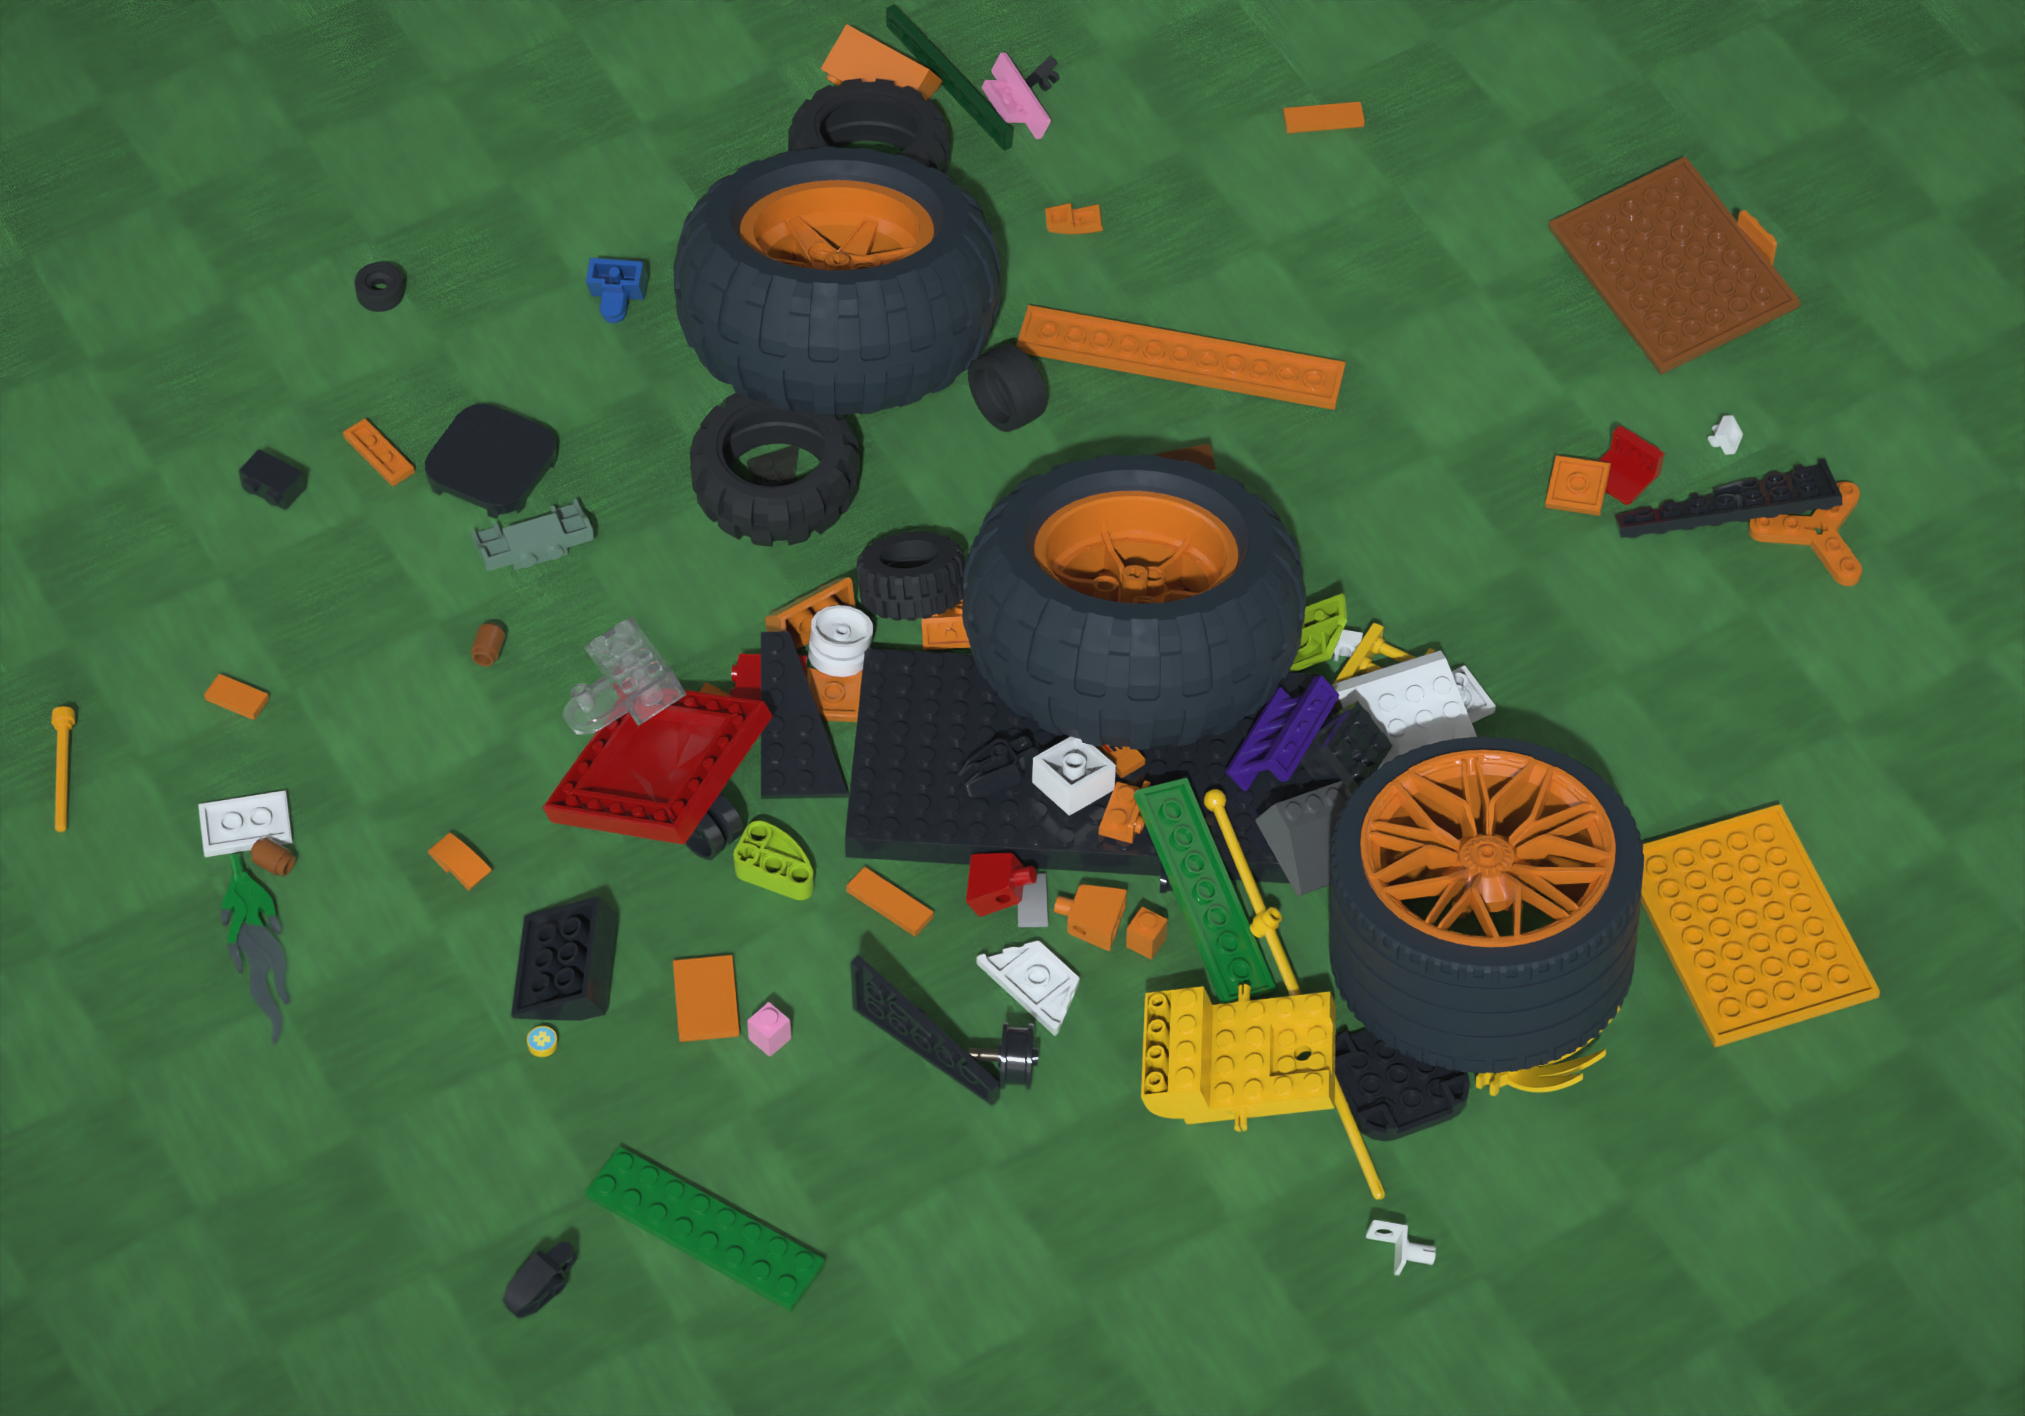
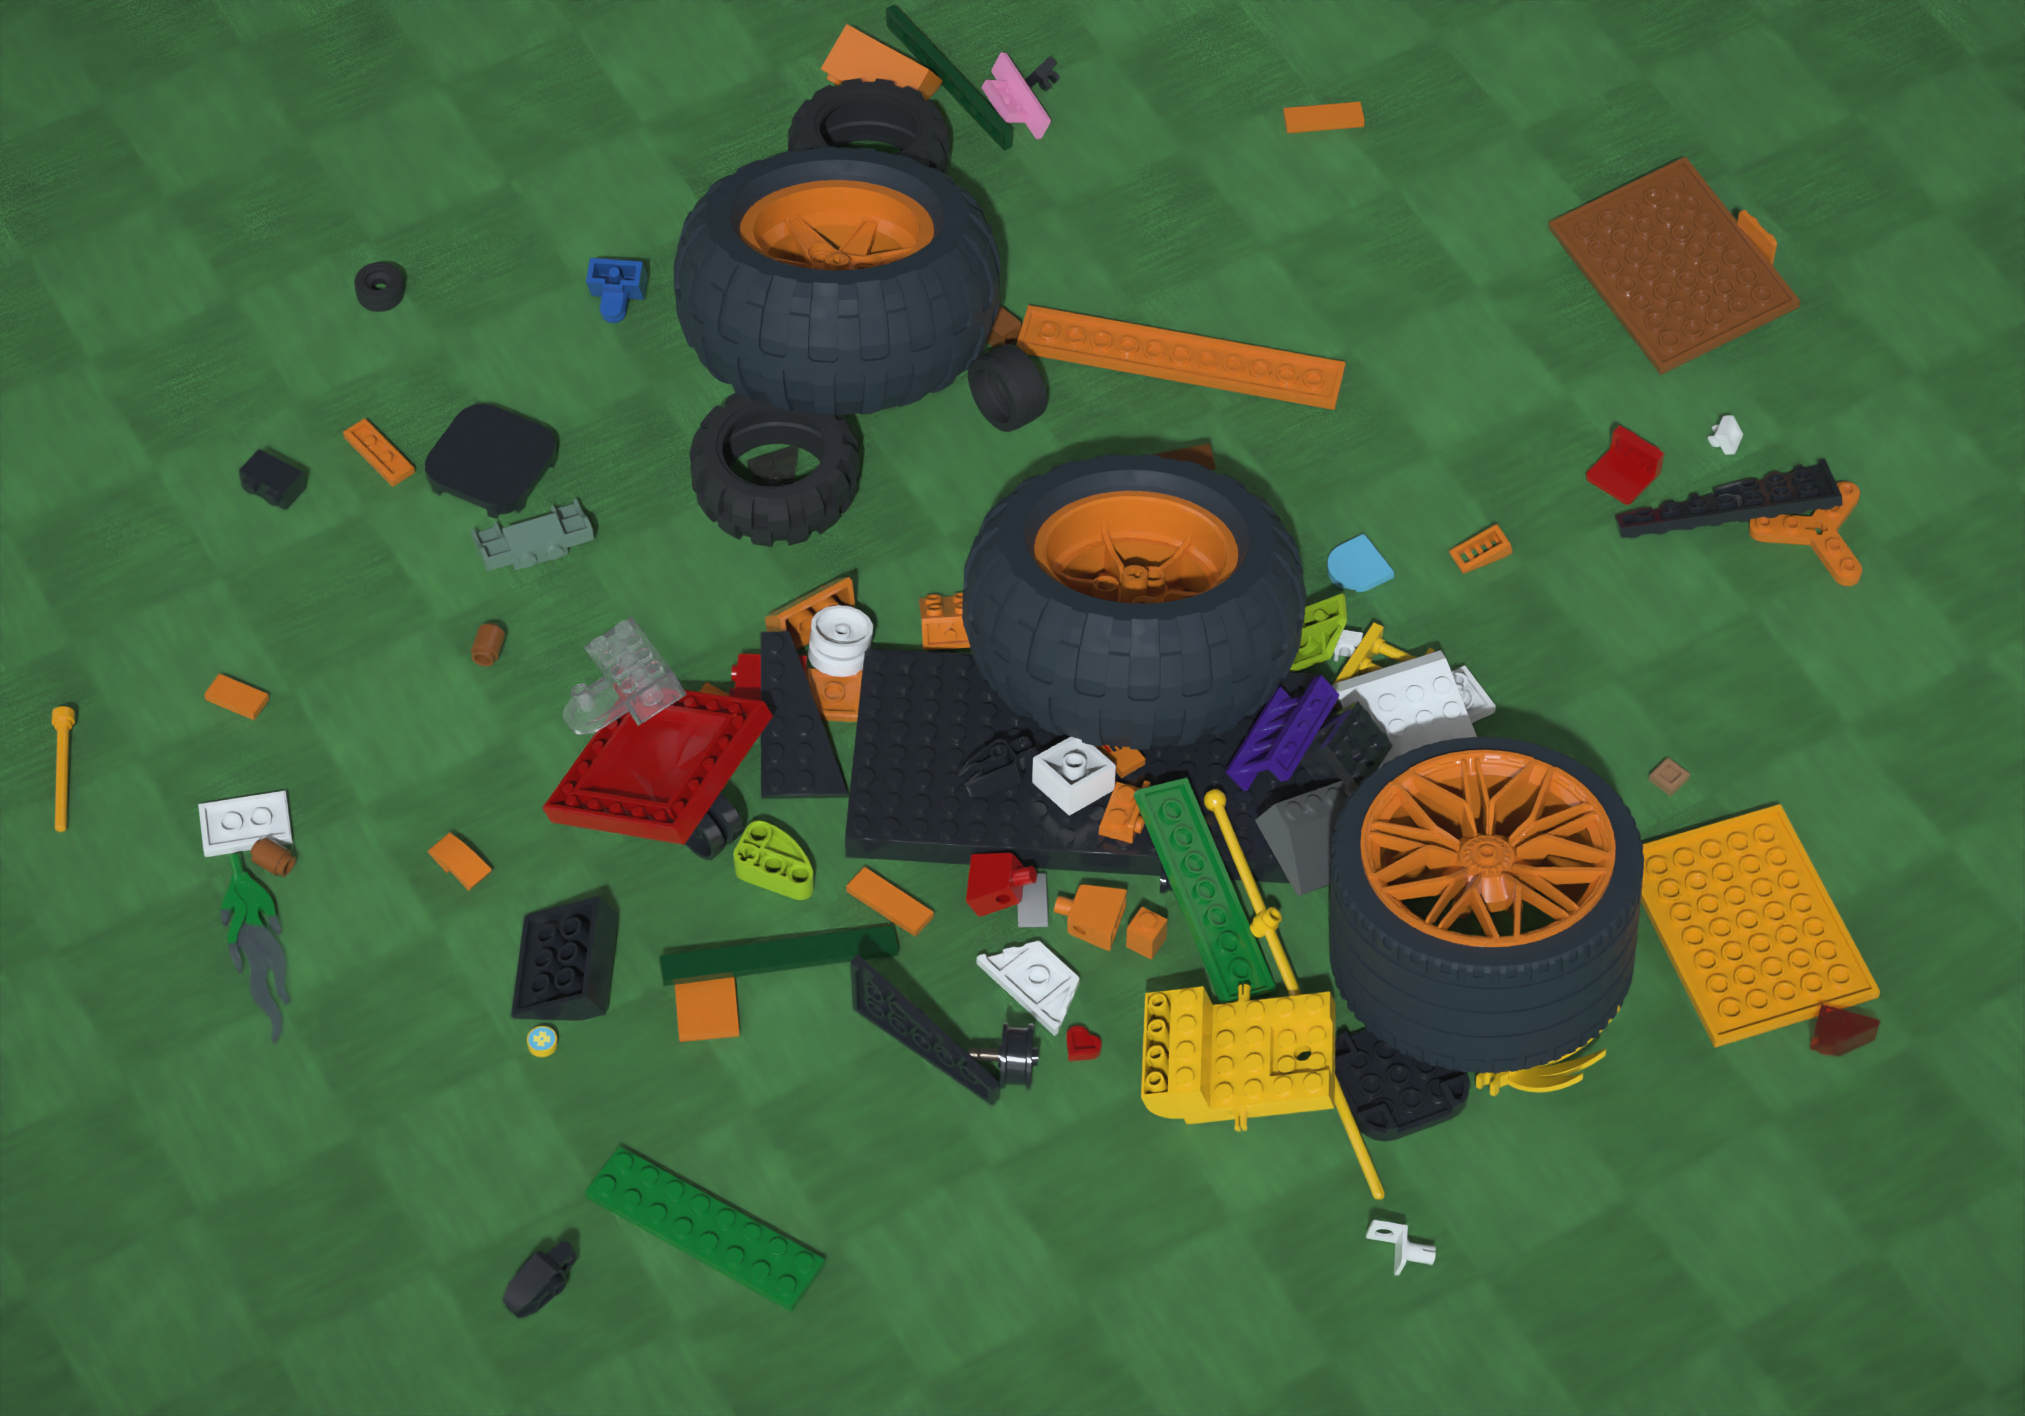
bright pink brick [747,1002,791,1057] -> none
black tyre [856,531,965,621] -> none
orange slope [1045,203,1103,234] -> none
orange tile [1545,455,1611,516] -> none
none -> dark green tile [659,925,899,986]
none -> dark orange brick [986,305,1021,348]
none -> red tile [1066,1025,1102,1061]
none -> medium azure tile [1327,534,1394,592]
none -> orange slope [1449,524,1513,574]
none -> medium nougat tile [1649,758,1690,796]
none -> clear red slope [1810,1004,1881,1057]

